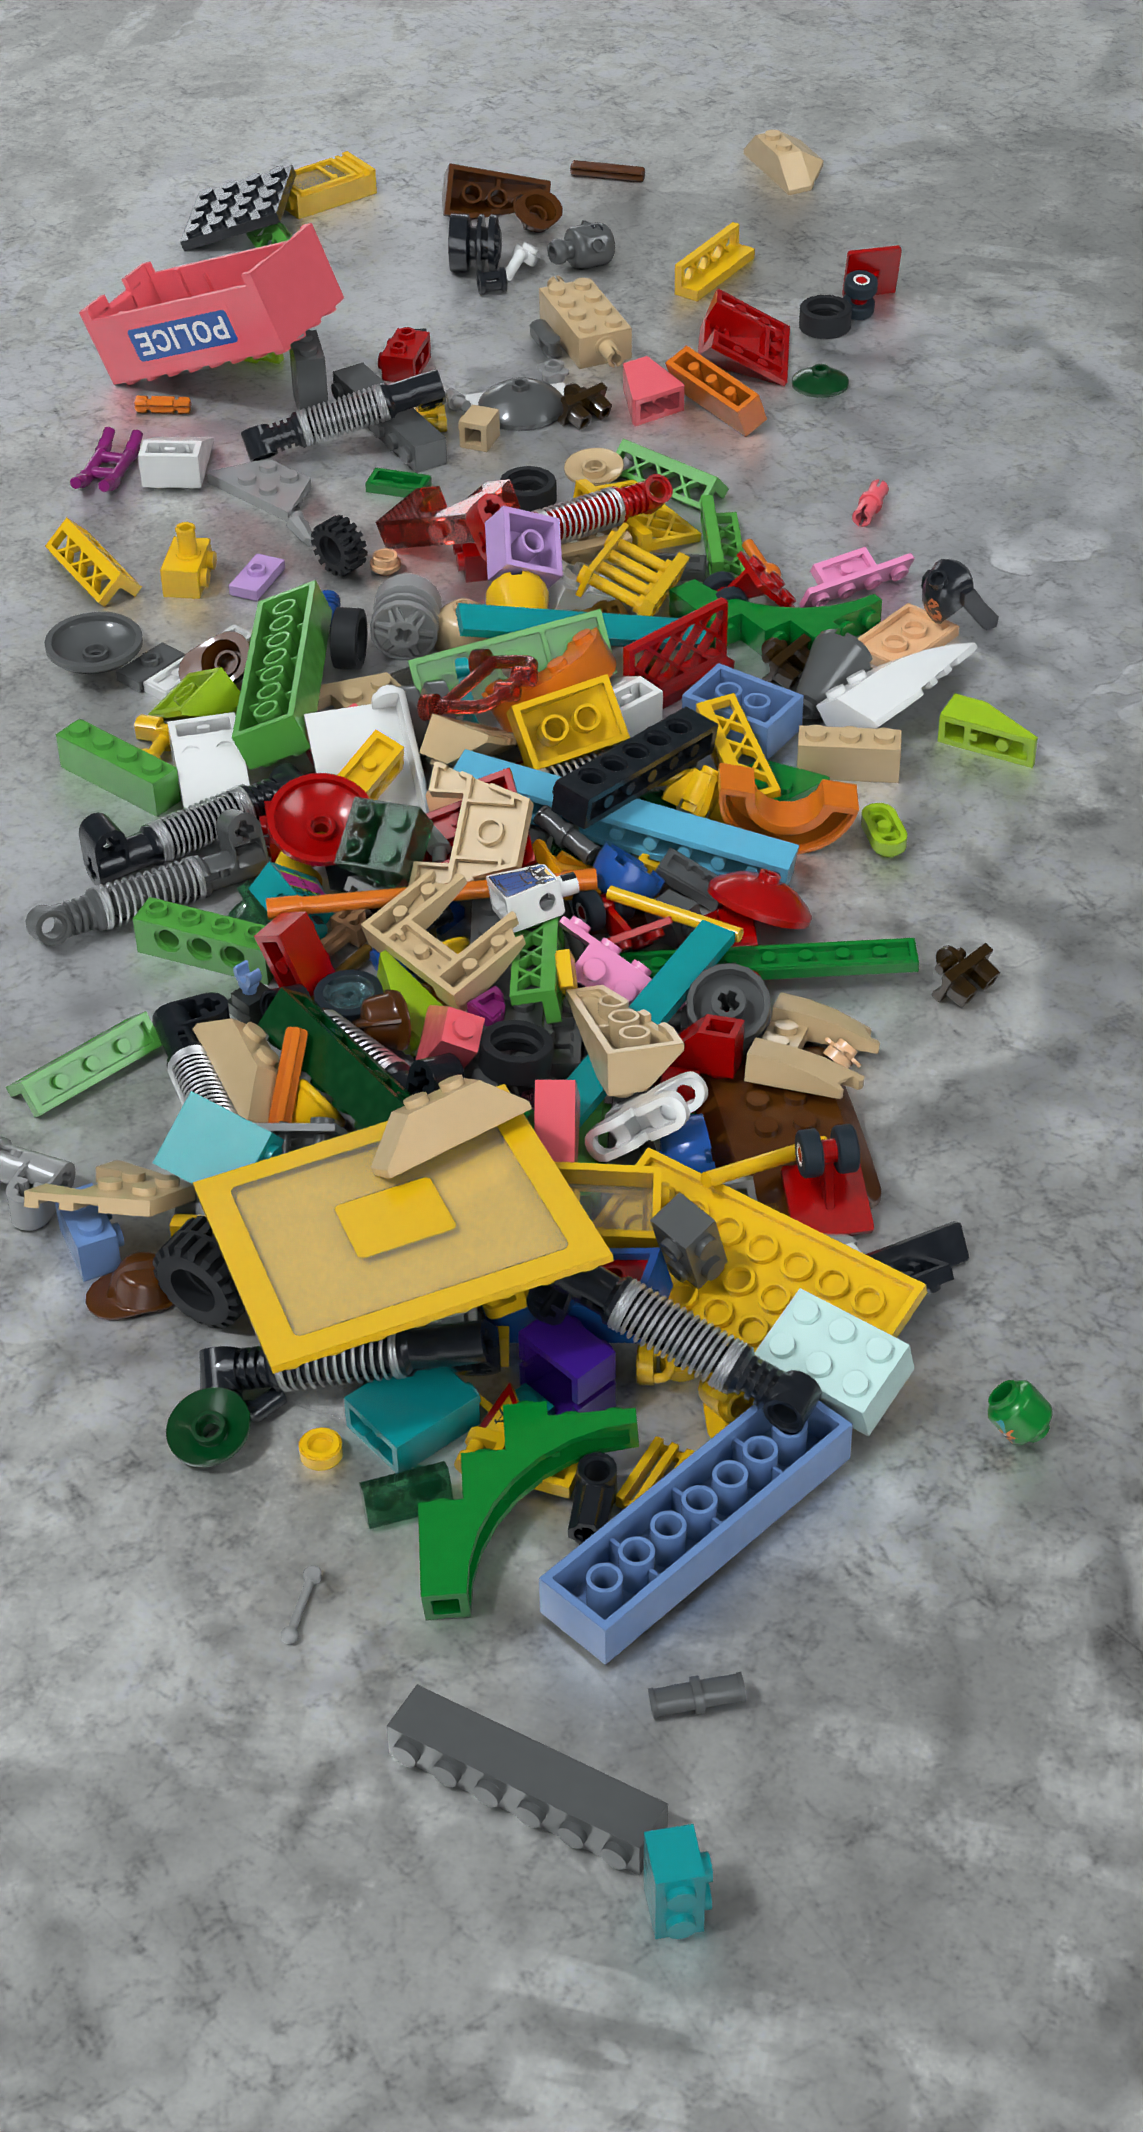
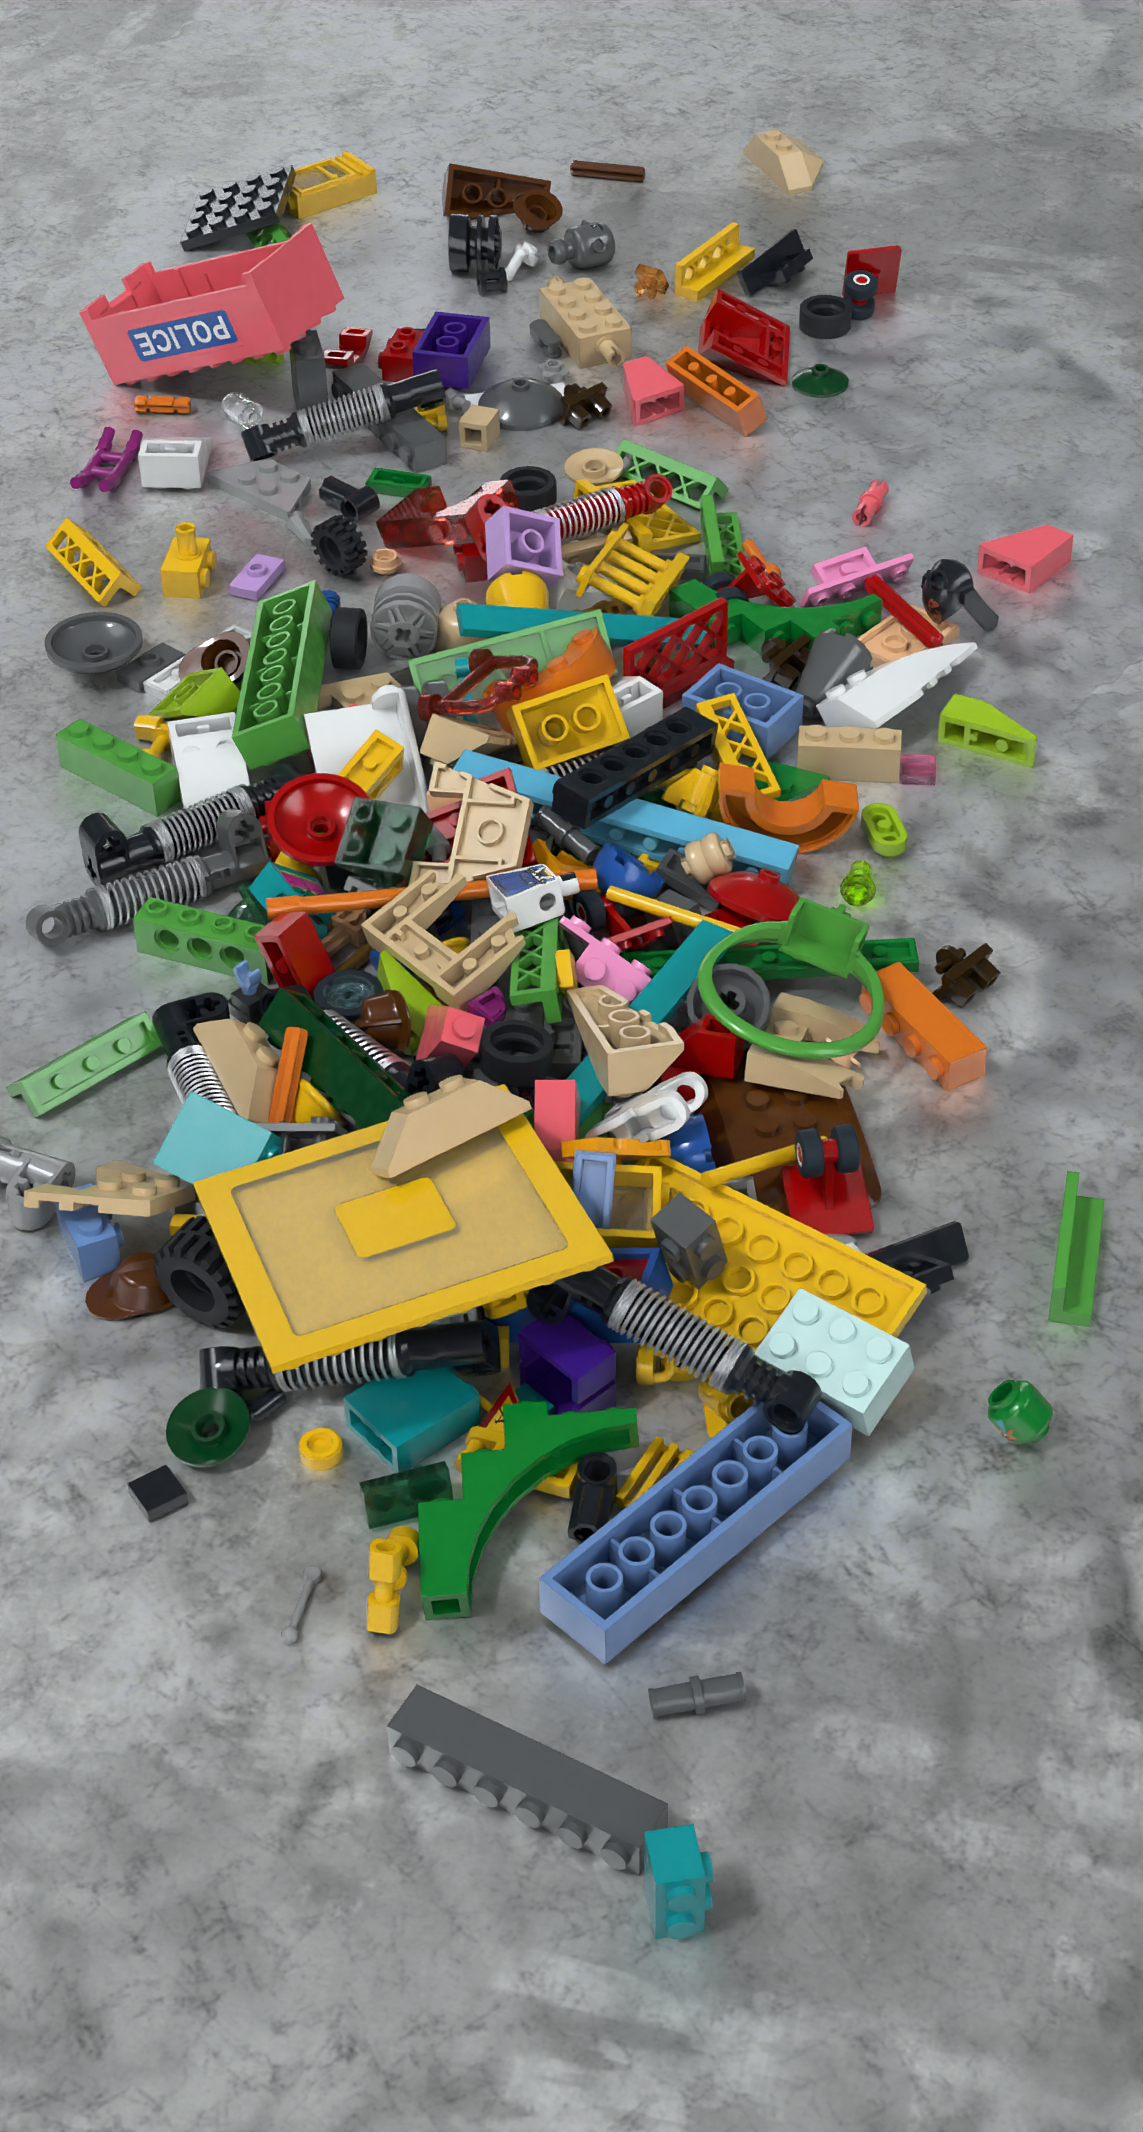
none -> black tile [127,1465,188,1522]
none -> clear brick [222,392,263,430]
none -> black piece [319,476,380,523]
none -> red slope [323,327,373,369]
none -> yellow bar [366,1526,419,1634]
none -> dark purple brick [412,311,491,390]
none -> light orange wing [561,1137,671,1165]
none -> medium blue tile [572,1150,617,1229]
none -> clear orange tile [634,264,669,300]
none -> tan piece [681,832,736,884]
none -> bright green brick [697,897,885,1059]
none -> black bracket [737,229,813,297]
none -> clear neon green cone [840,860,876,907]
none -> orange brick [859,962,988,1092]
none -> red axle [864,574,944,649]
none -> clear pink tile [901,754,936,785]
none -> coral slope [977,524,1074,594]
none -> bright green fence [1048,1171,1105,1327]

